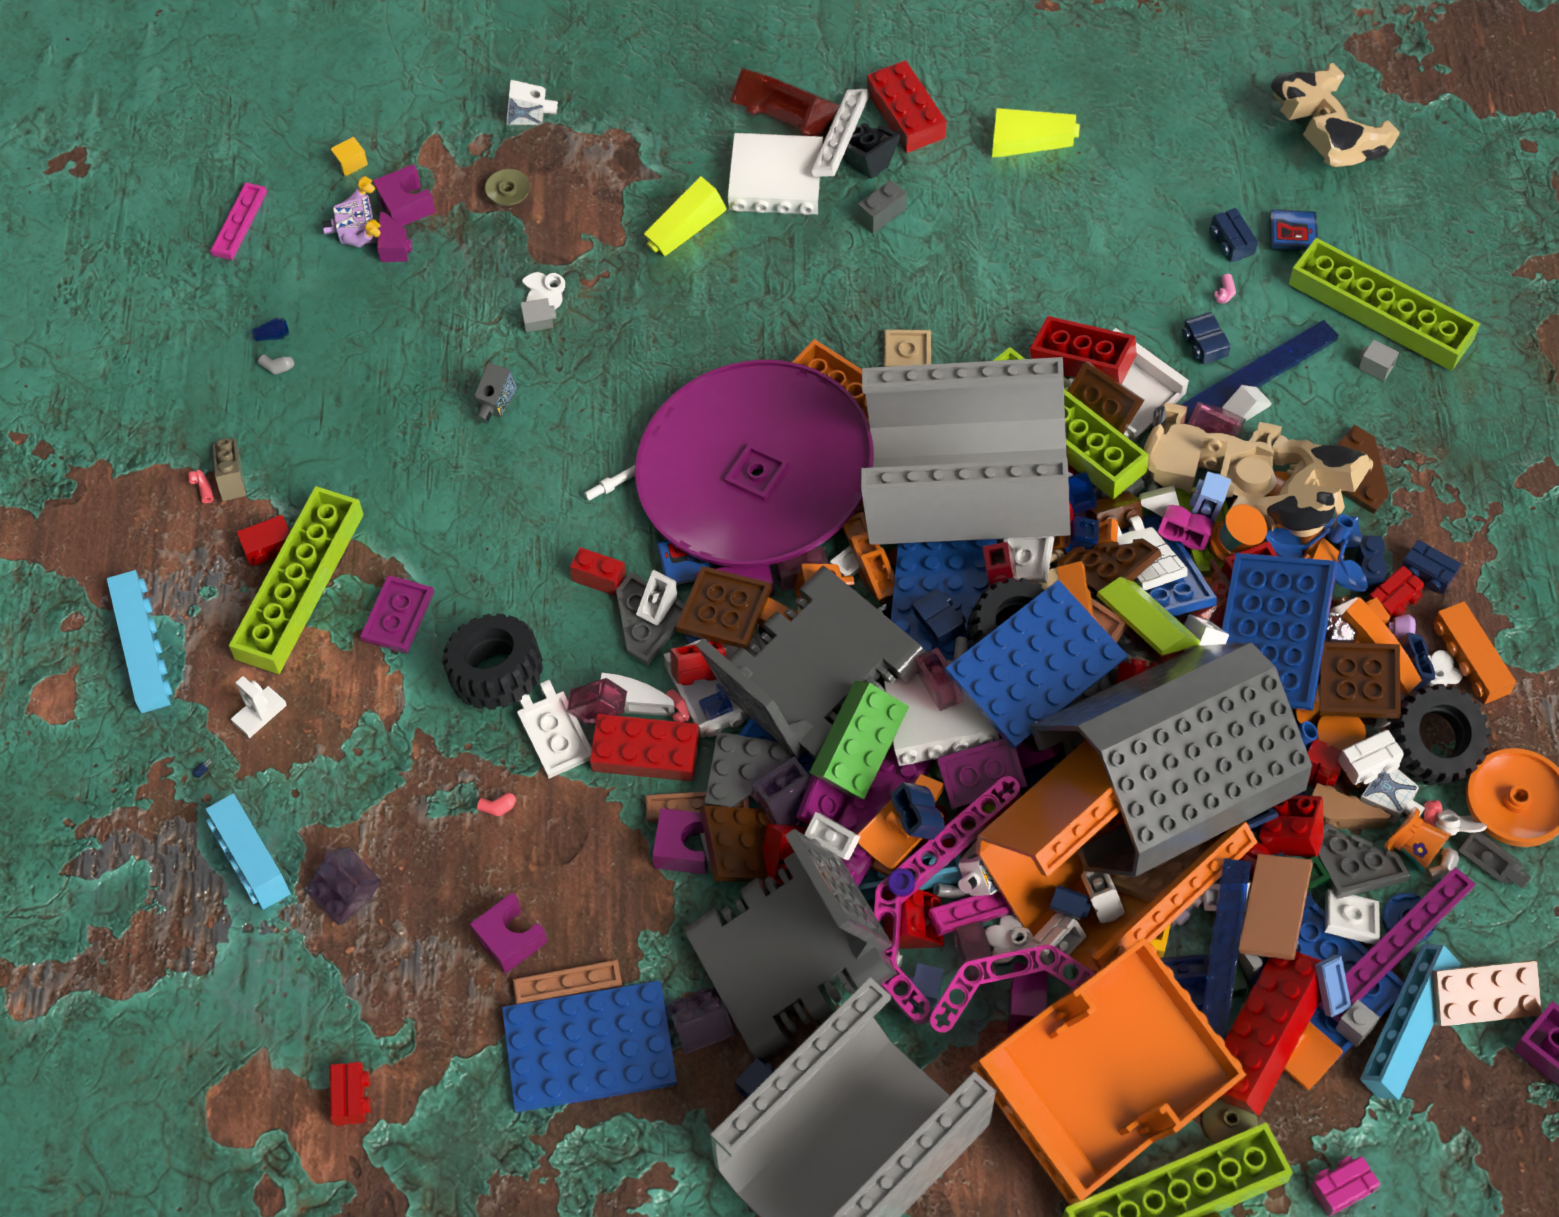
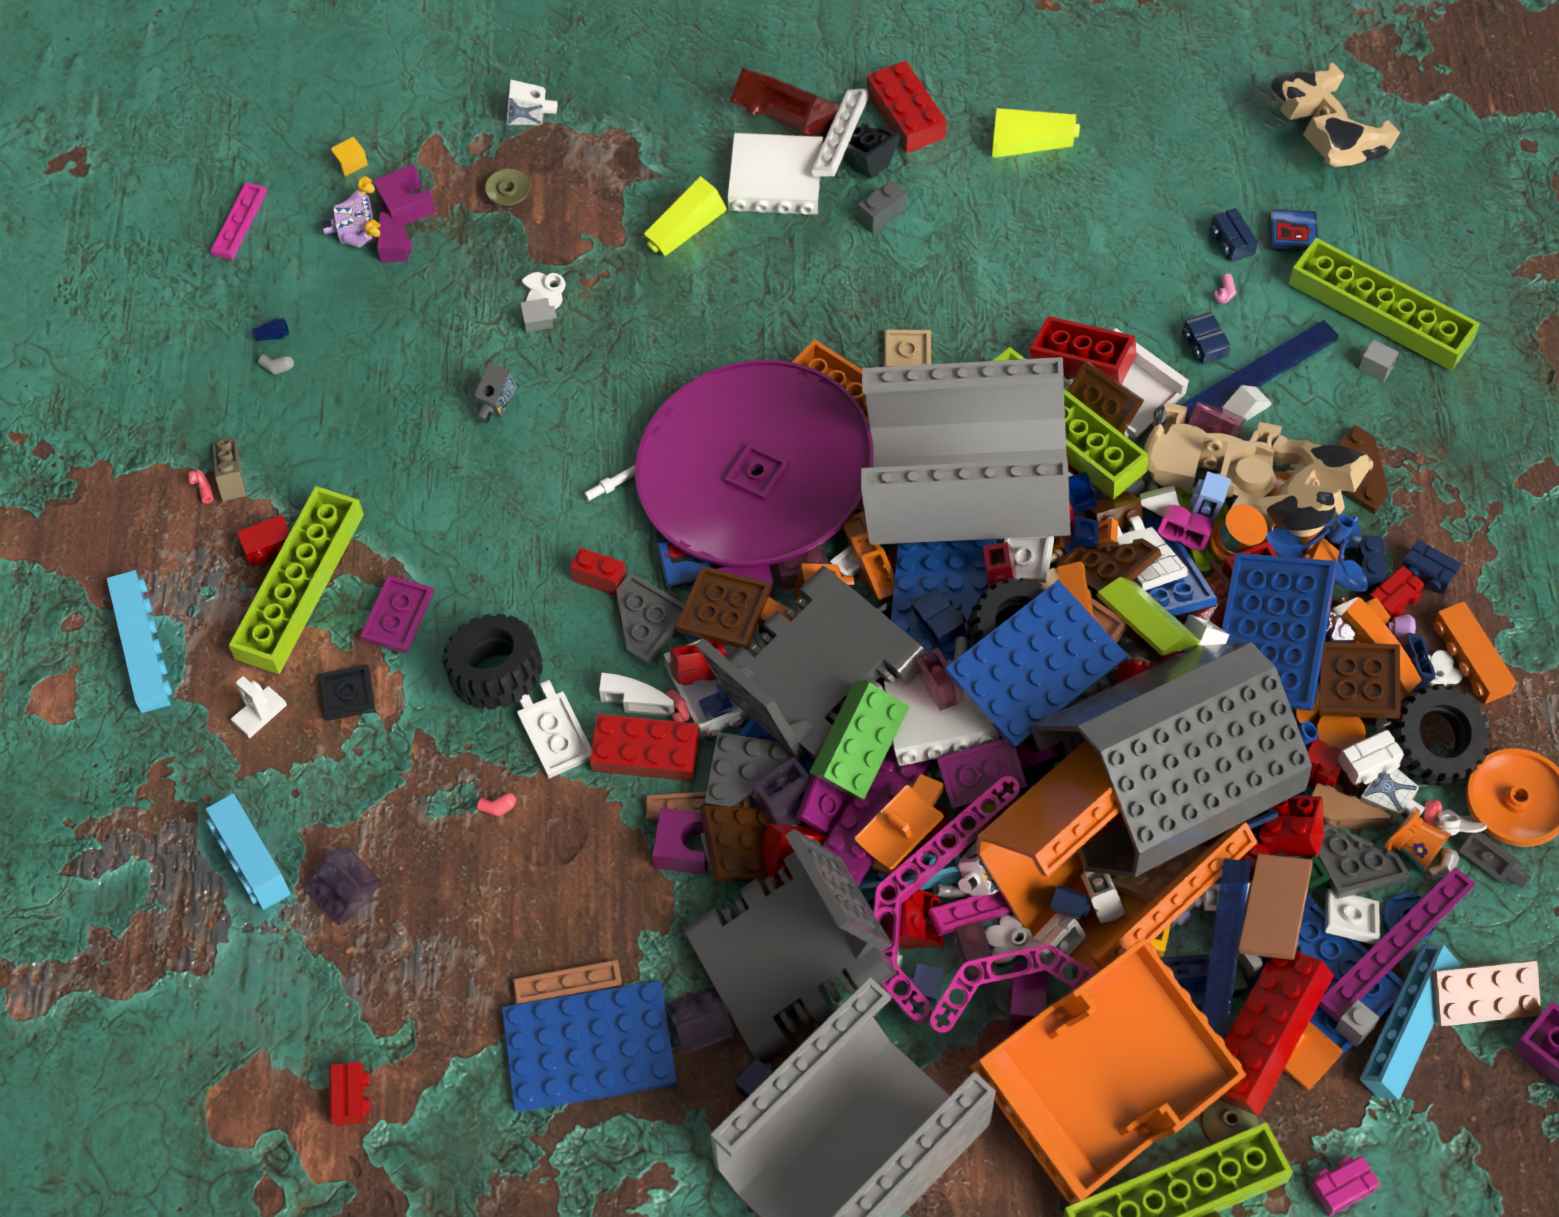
dark blue piece [192,759,212,778] -> none
magenta piece [470,892,547,974] -> none
clear pink brick [567,678,627,725] -> none
white slope [636,570,677,625] -> none
white plate [804,812,861,860] -> none
dark purple tile [888,869,915,897] -> none
dark blue brick [891,782,945,840] -> none
medium blue tile [1315,955,1351,1017] -> none
none -> black tile [319,664,376,721]

